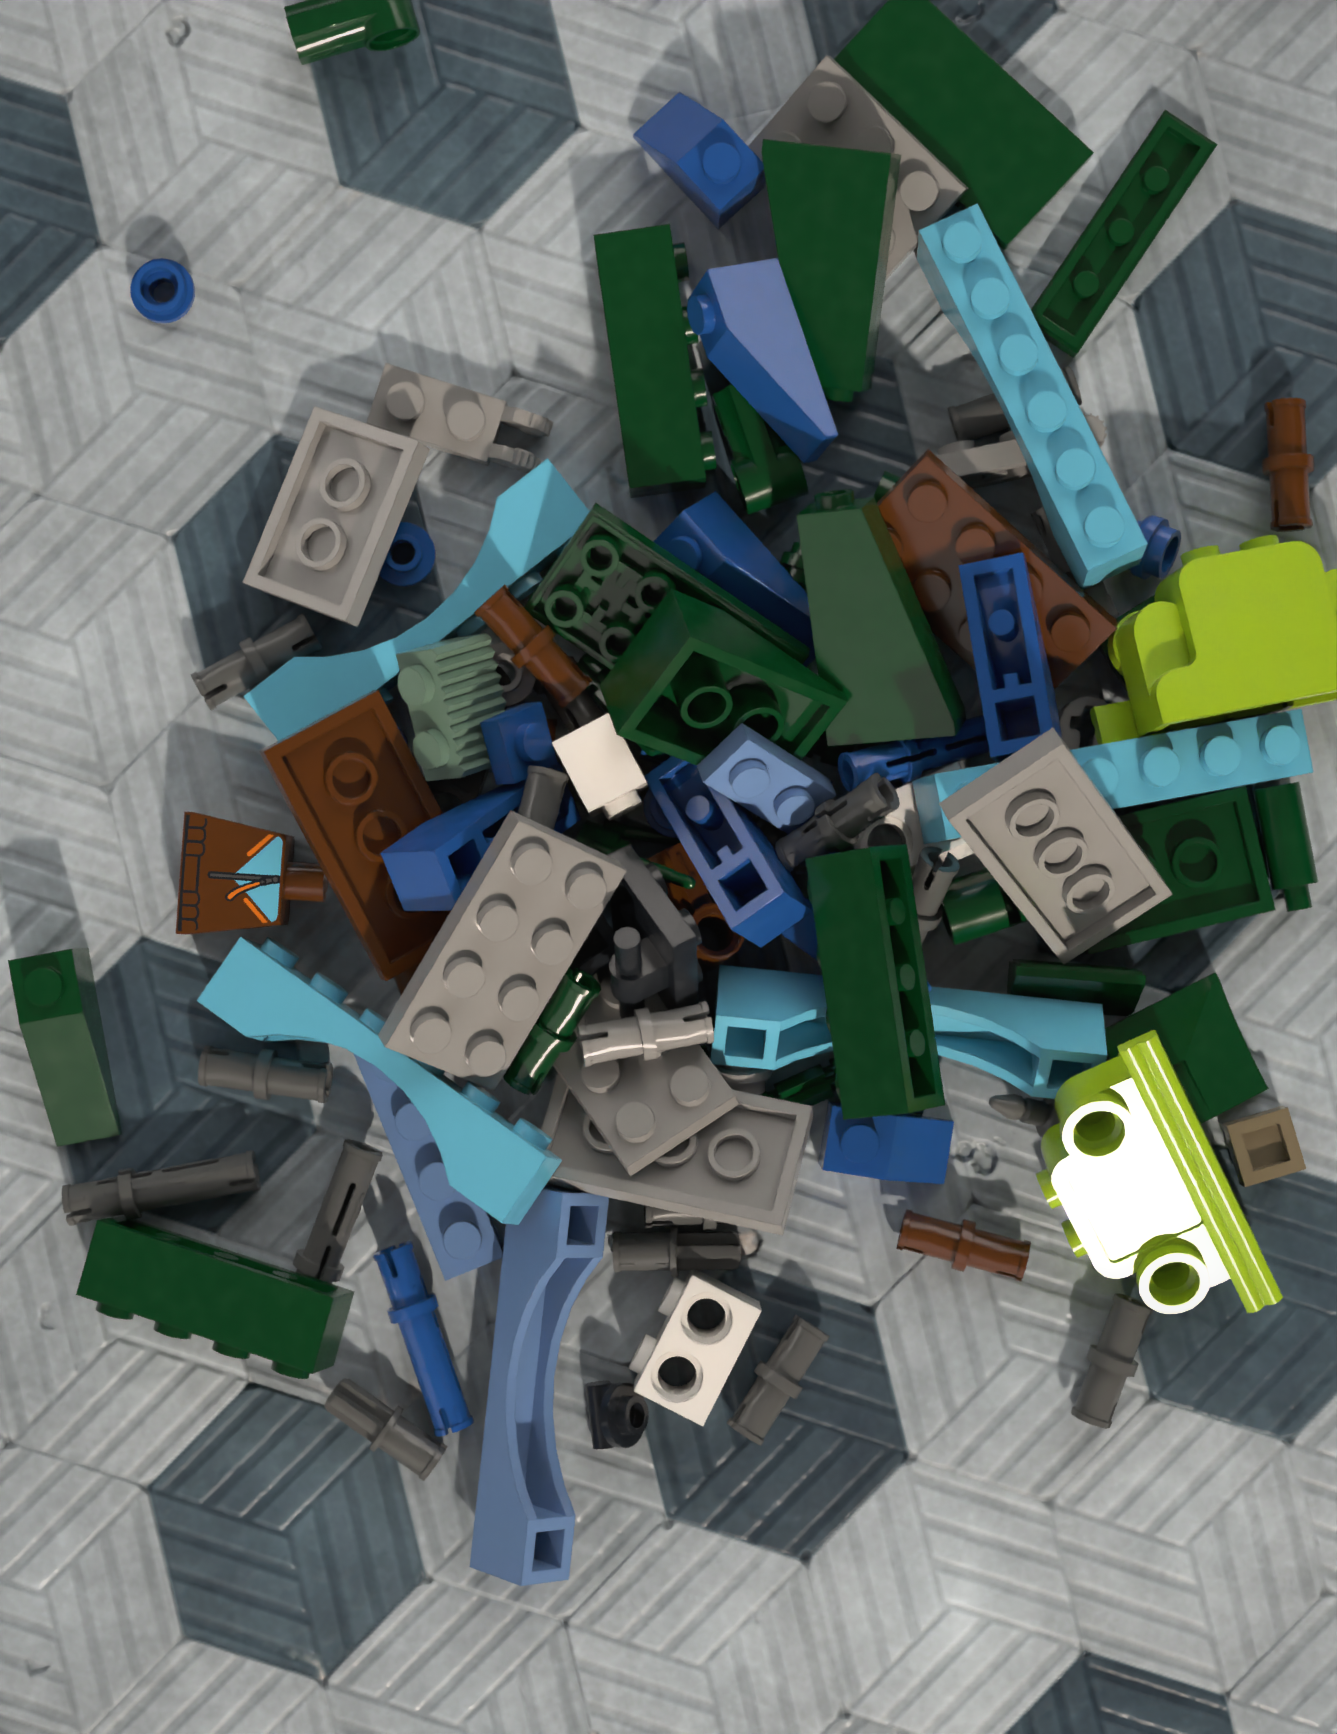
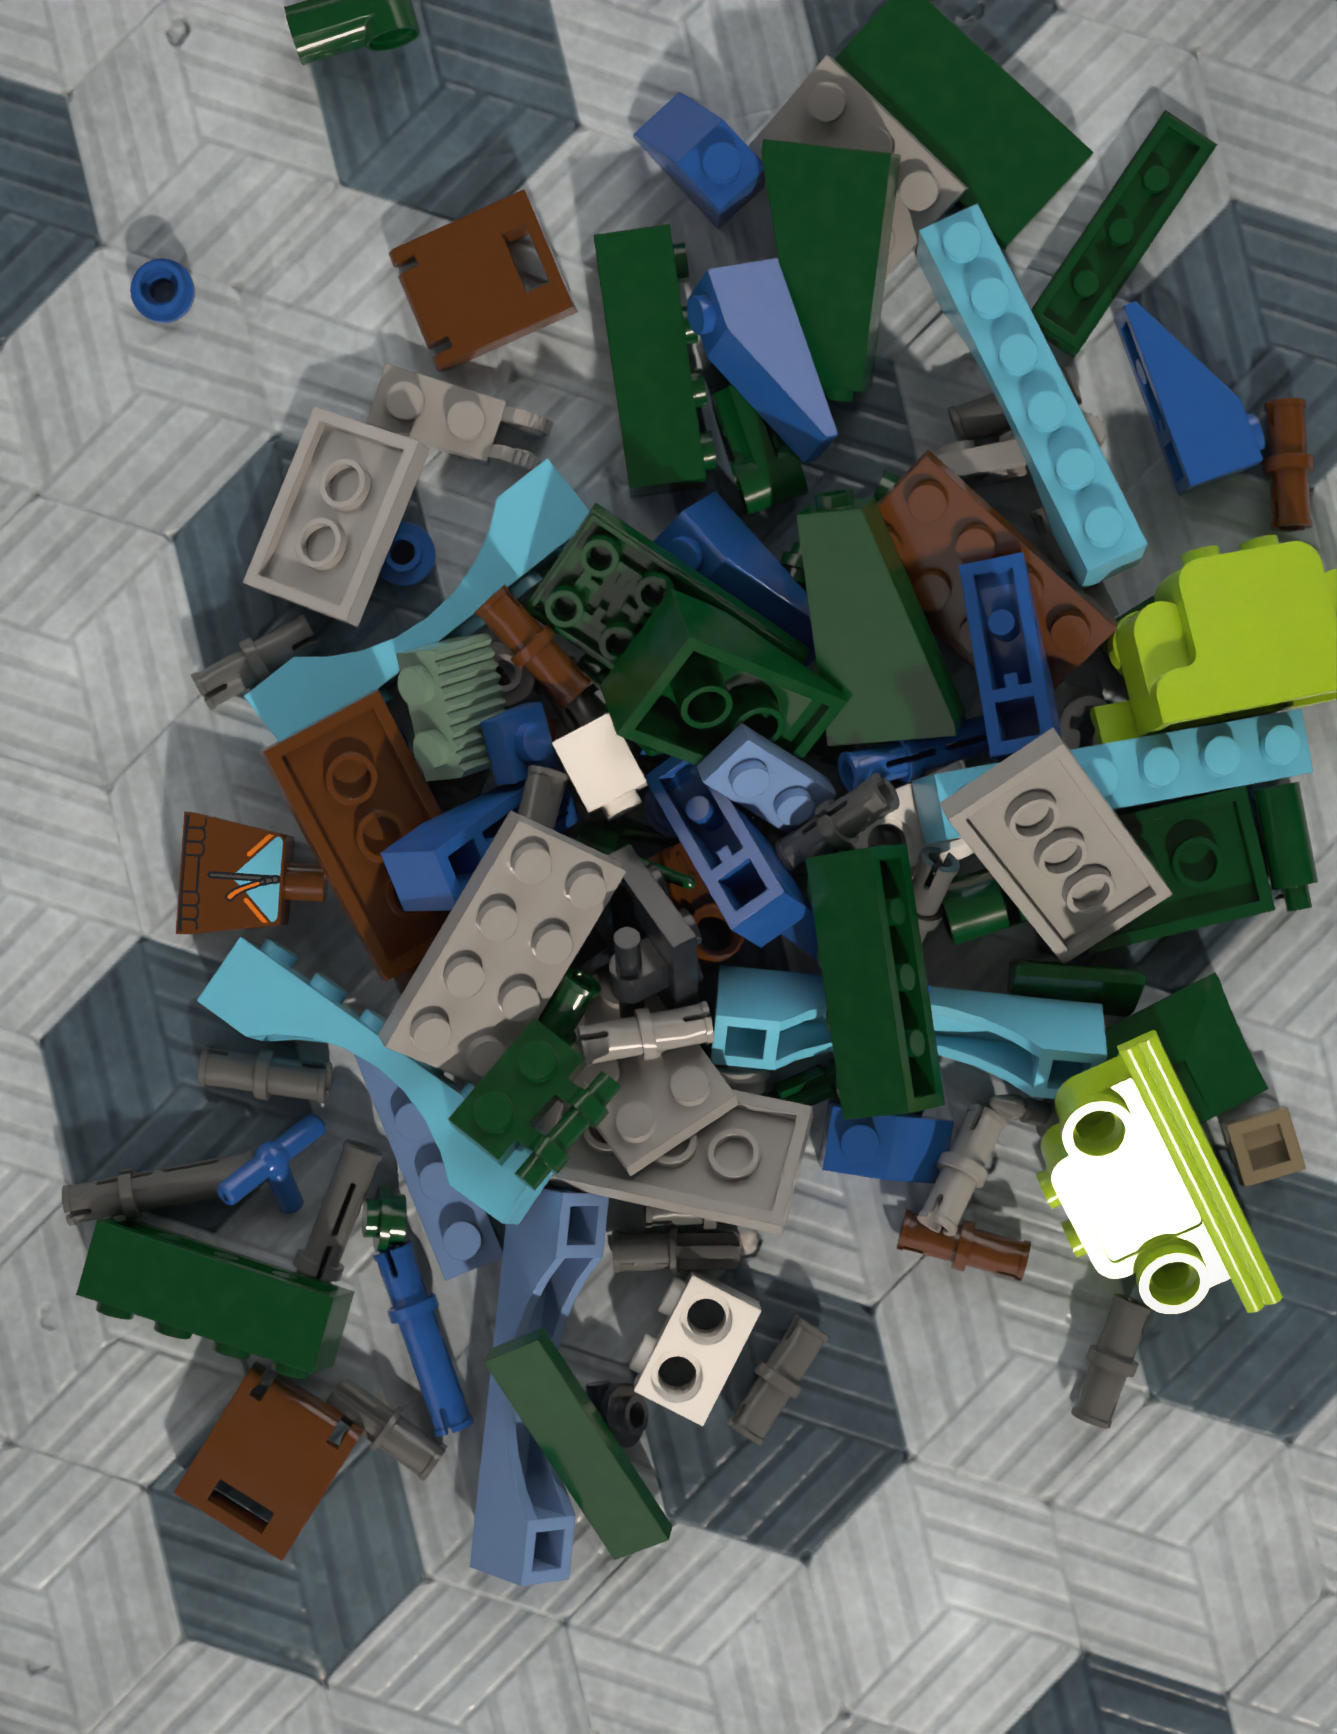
dark green slope [8,948,122,1147] -> none
blue plate [1129,515,1181,580] -> none
none -> reddish brown container [174,1361,365,1561]
none -> blue piece [217,1113,326,1214]
none -> dark green plate [362,1187,407,1251]
none -> reddish brown container [388,189,578,372]
none -> dark green plate [448,1018,621,1191]
none -> dark green tile [484,1327,673,1560]
none -> light grey pin [917,1104,1007,1236]
none -> blue slope [1114,301,1265,496]

